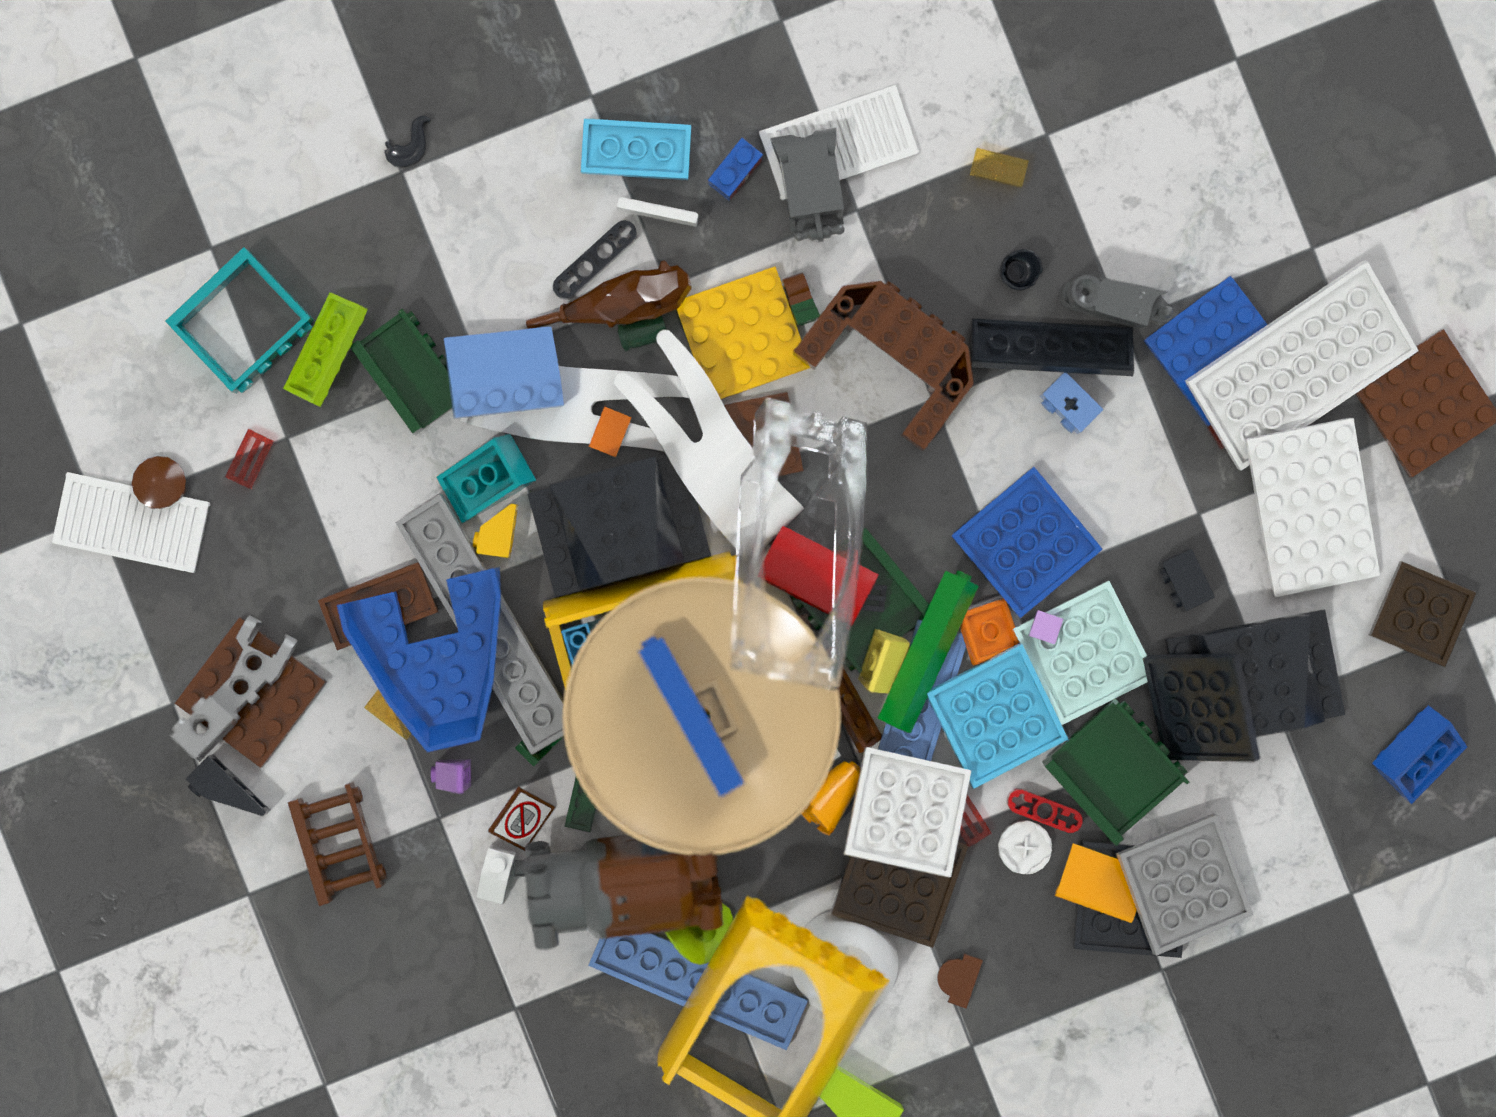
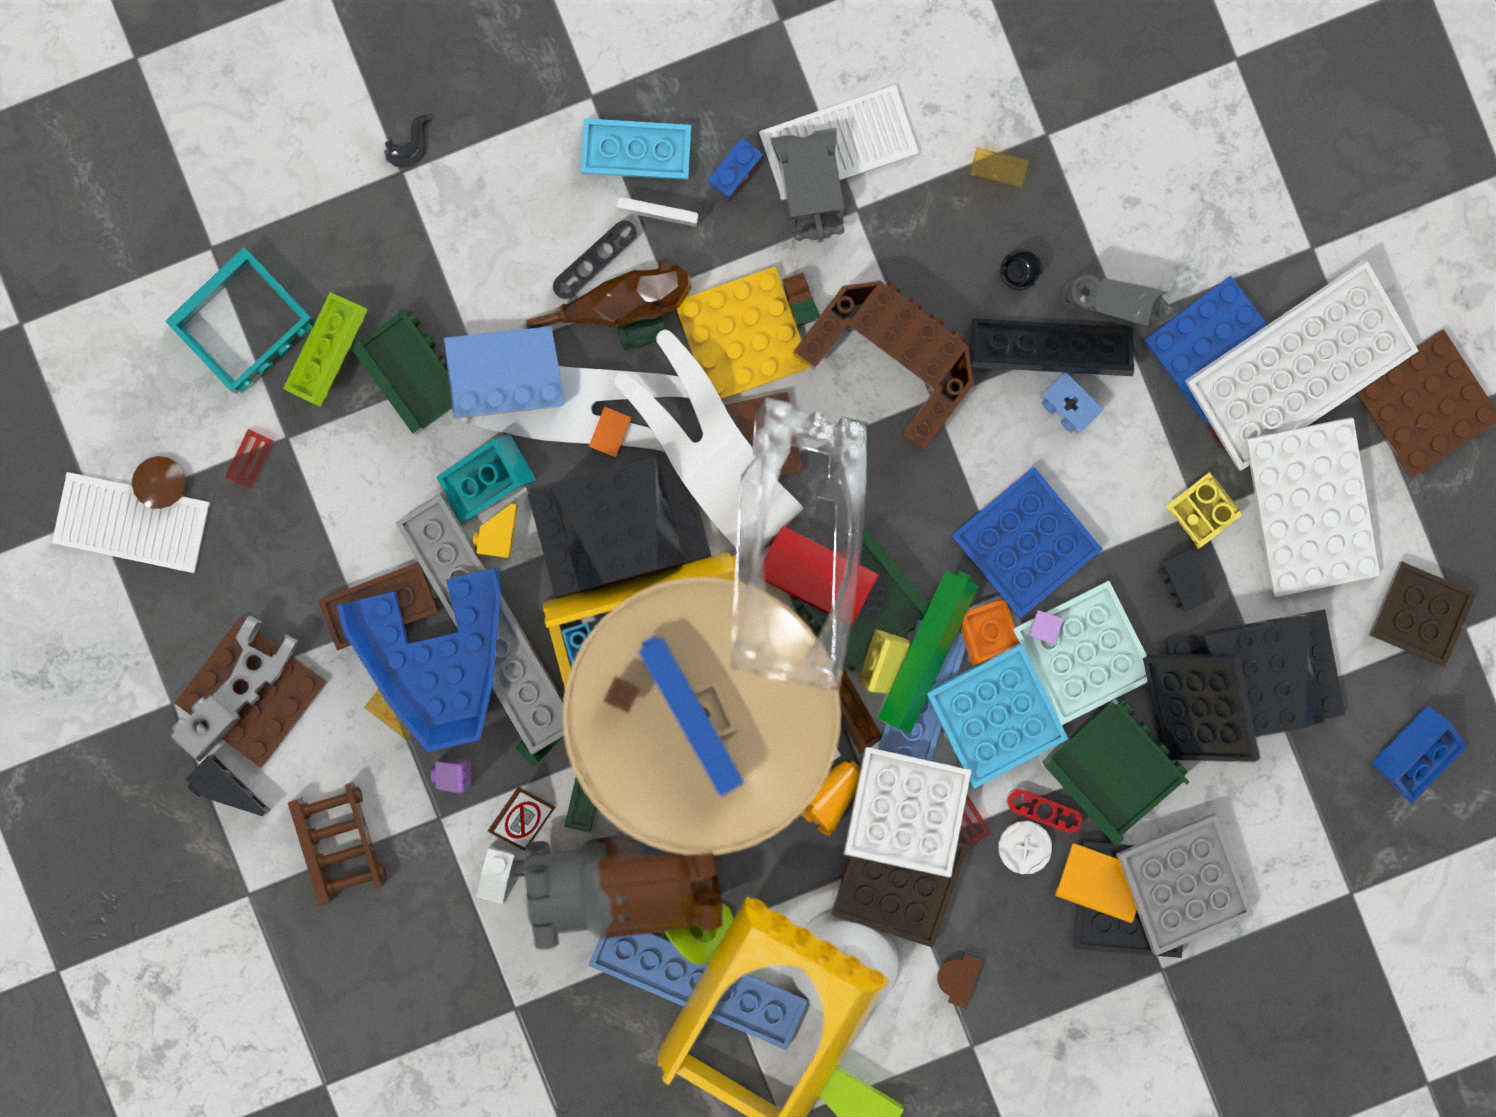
none -> reddish brown plate [603,676,640,713]
none -> light yellow slope [1166,472,1242,549]

